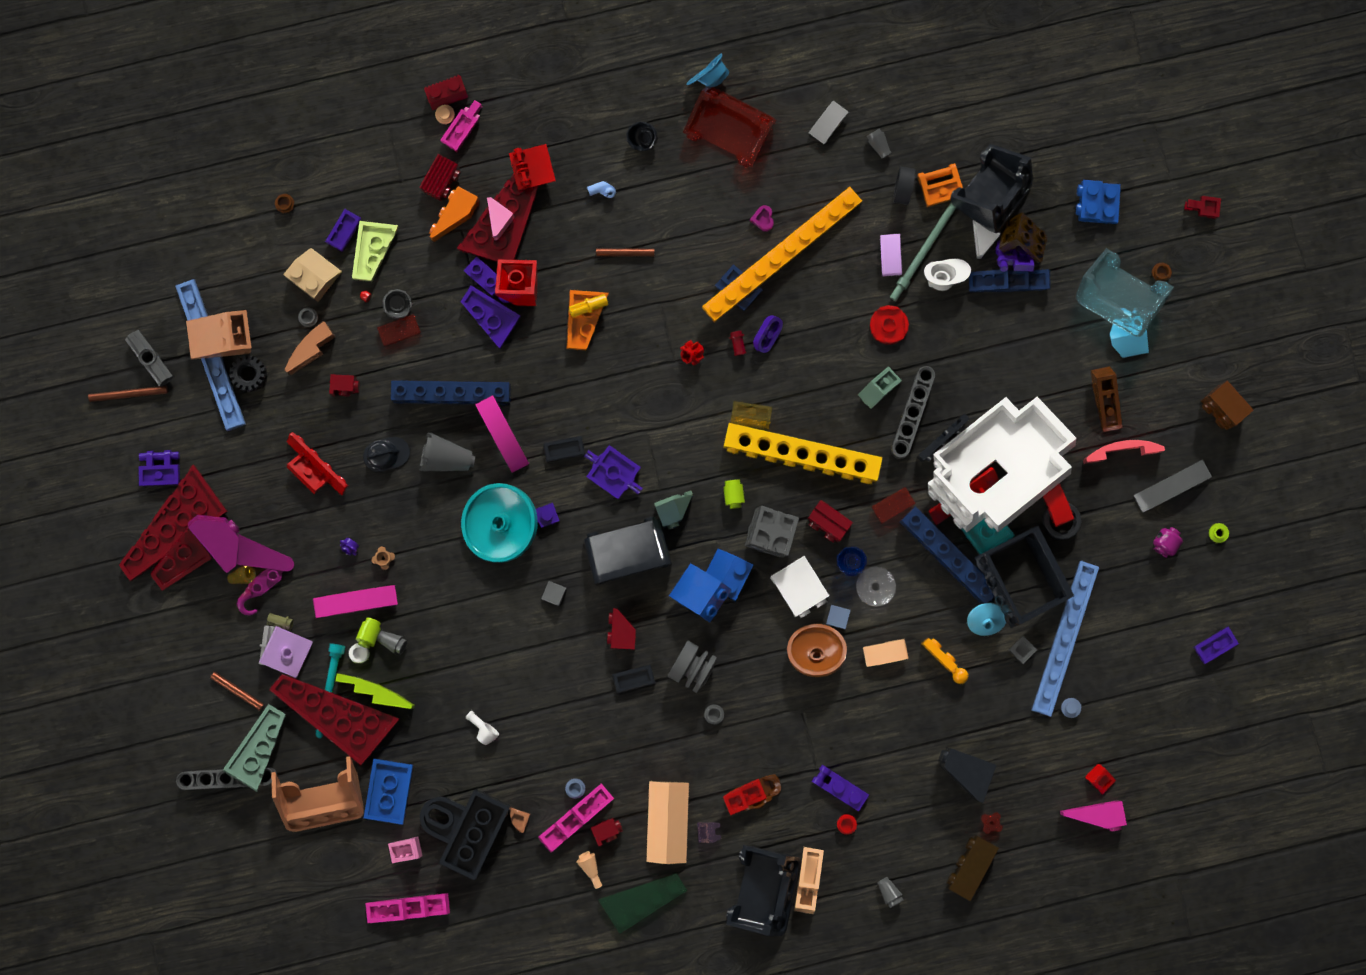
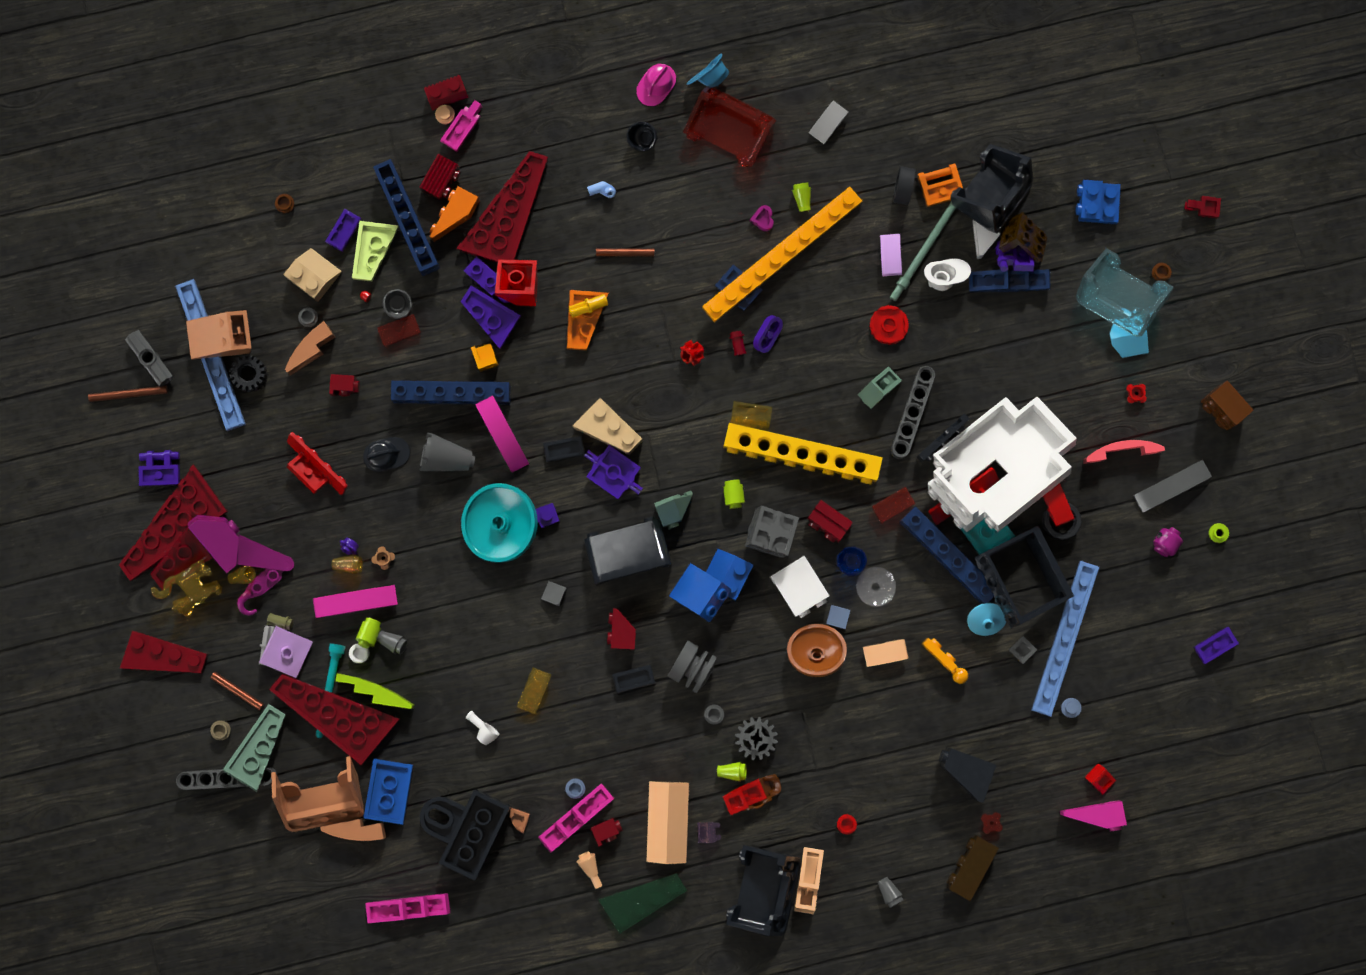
bright pink slope [388,837,423,863] -> none
bright pink slope [487,197,515,240] -> none
red hinge [509,144,556,191] -> none
dark purple plate [812,765,869,812] -> none
dark grey cone [866,128,892,159] -> none
reddish brown slope [1091,366,1122,432] -> none
none -> dark red wing [120,631,209,673]
none -> clear yellow animal [151,559,222,617]
none -> dark tan plate [210,721,231,740]
none -> nougat slope [320,818,386,841]
none -> clear yellow cone [332,555,363,574]
none -> dark blue brick [373,159,440,276]
none -> light orange panel [471,344,498,372]
none -> clear yellow slope [517,668,551,714]
none -> tan wedge [573,398,643,455]
none -> dark pink piece [637,64,676,106]
none -> lime cone [717,762,747,782]
none -> dark grey gear [735,717,778,760]
none -> lime cone [792,183,811,212]
none -> red plate [1126,384,1147,404]

